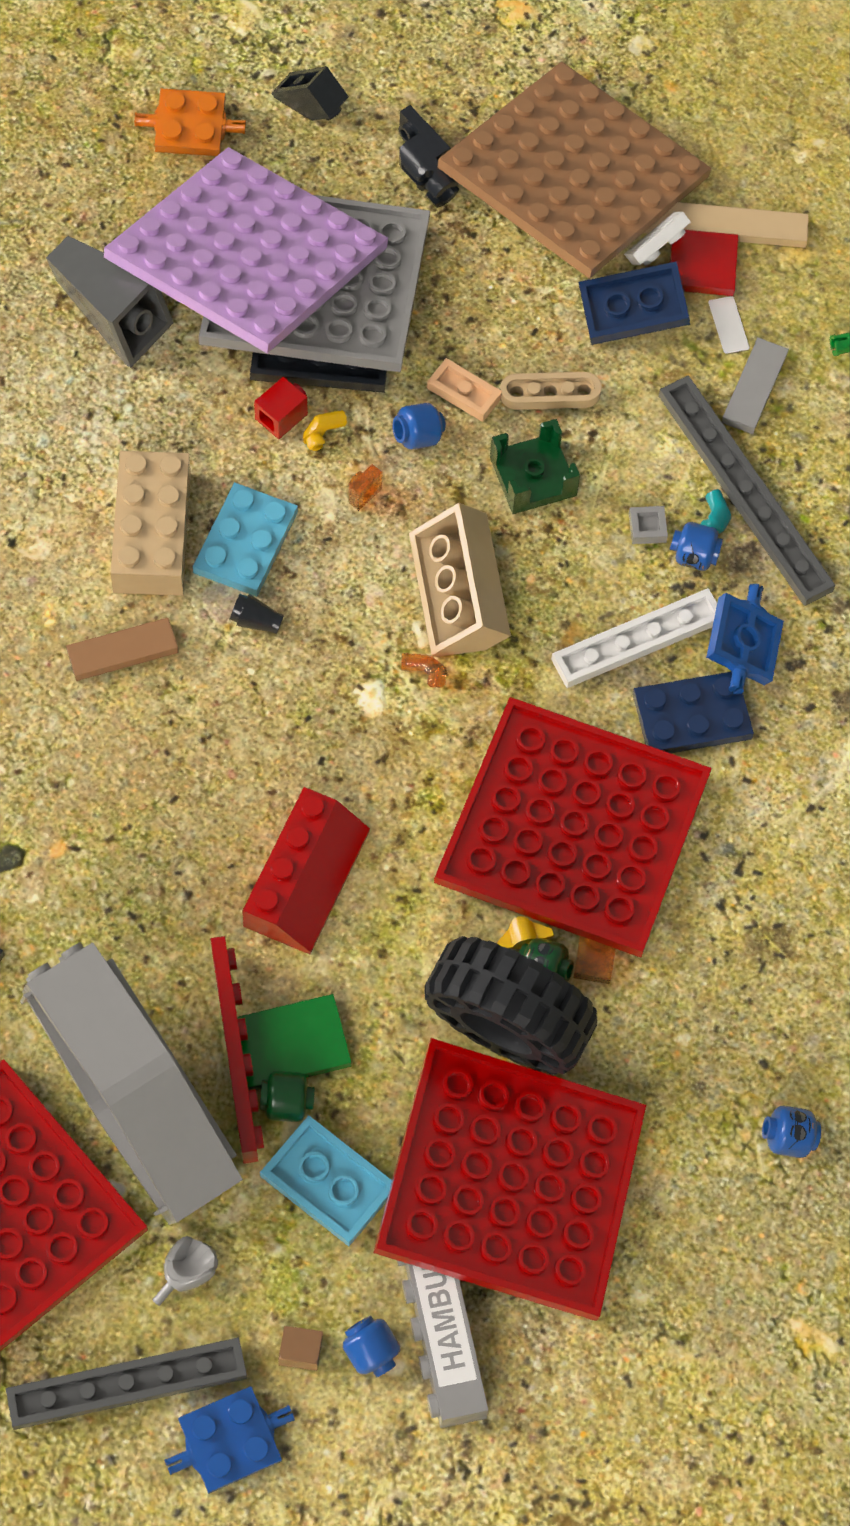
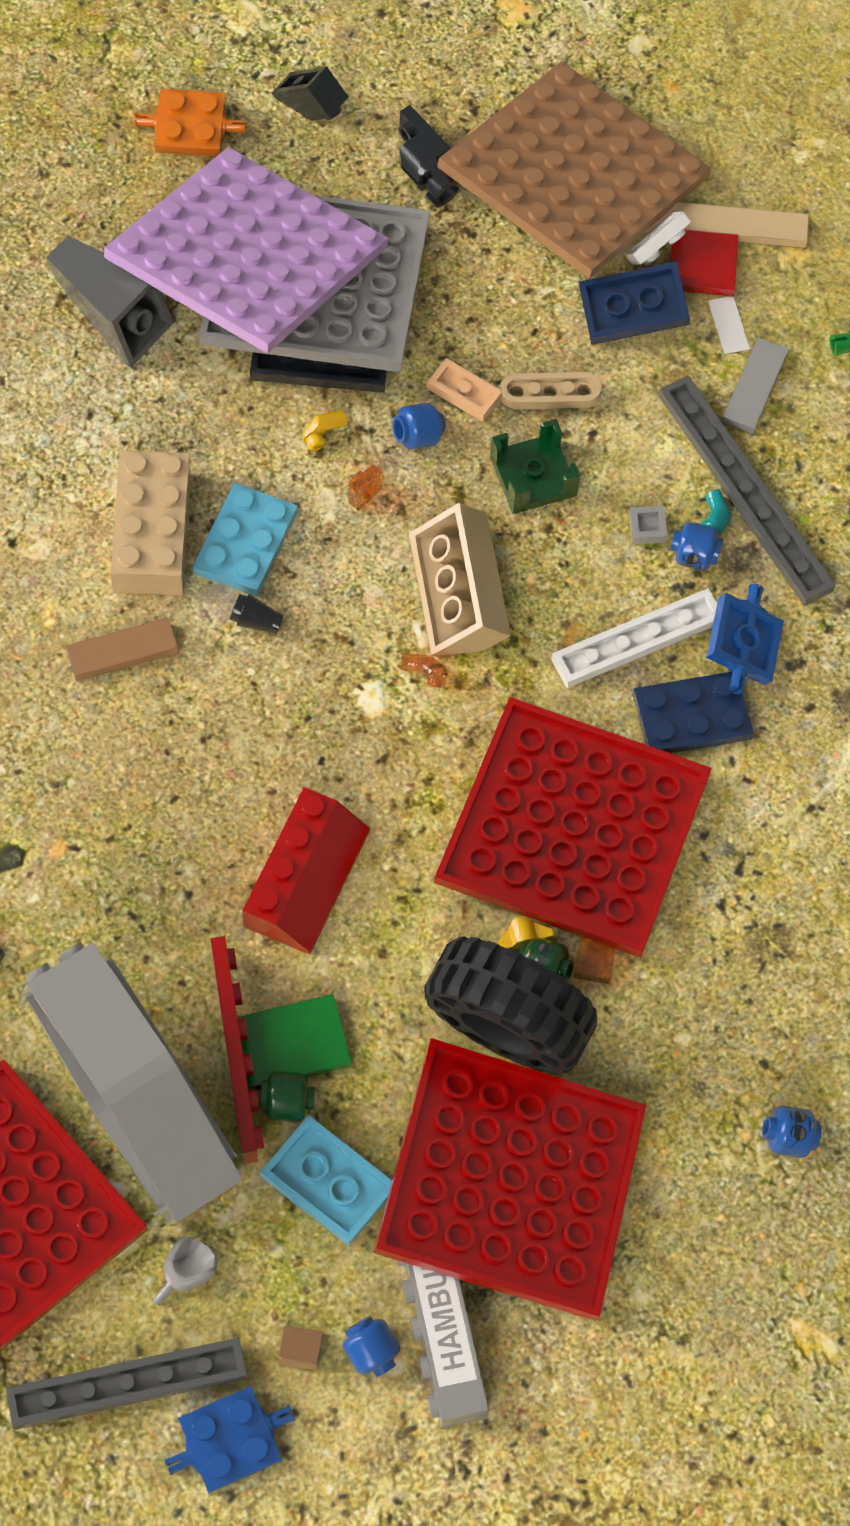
red brick [254,377,308,439] -> none

